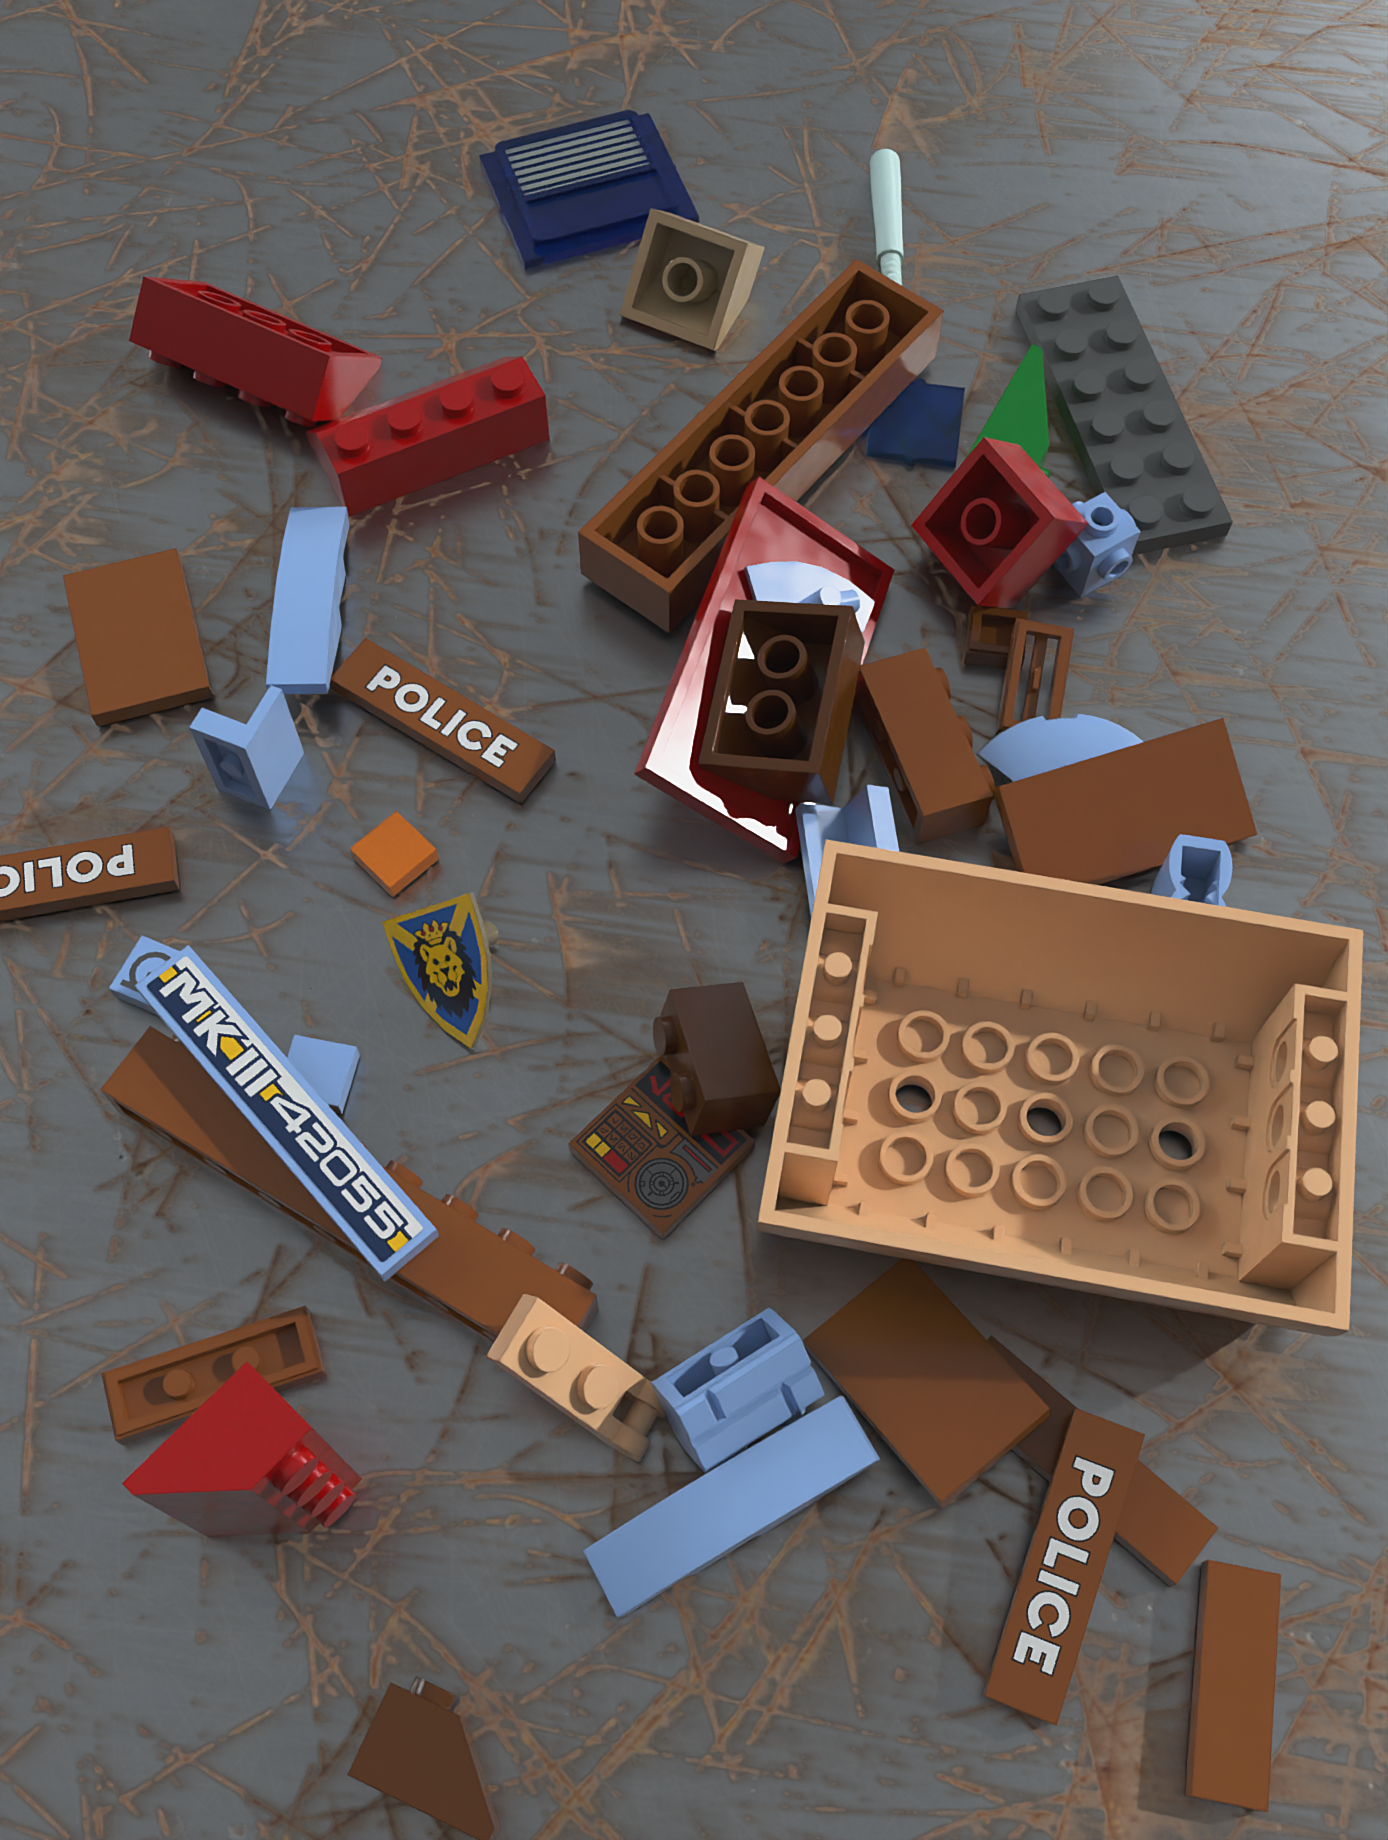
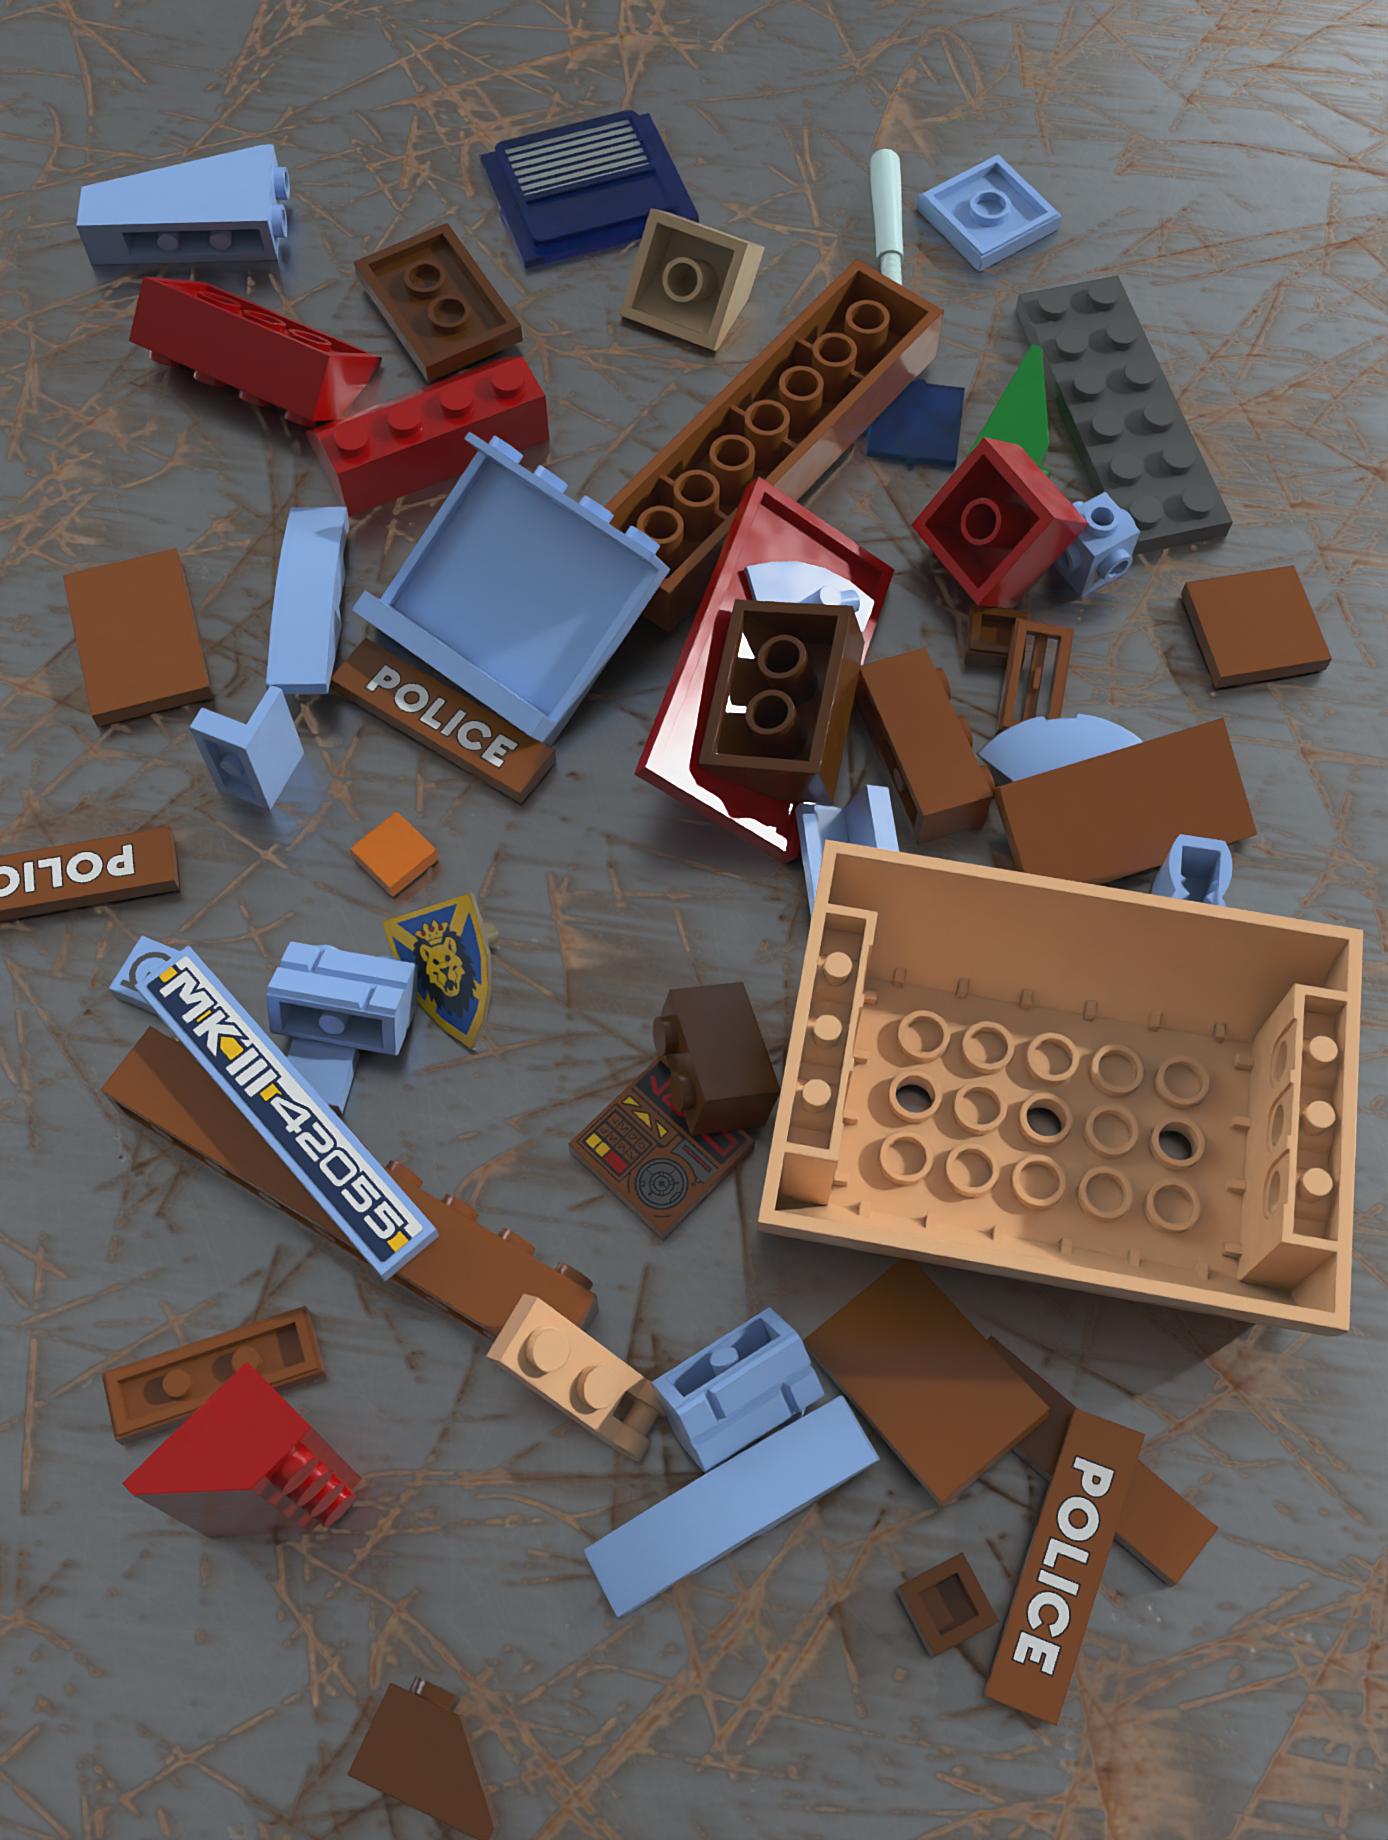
dark orange tile [1185,1560,1281,1812] -> none
none -> light blue slope [76,144,290,265]
none -> light blue brick [266,942,418,1056]
none -> light blue panel [352,432,670,747]
none -> reddish brown plate [354,223,523,382]
none -> reddish brown plate [896,1552,1000,1659]
none -> light blue tile [917,154,1062,272]
none -> dark orange tile [1181,565,1332,688]

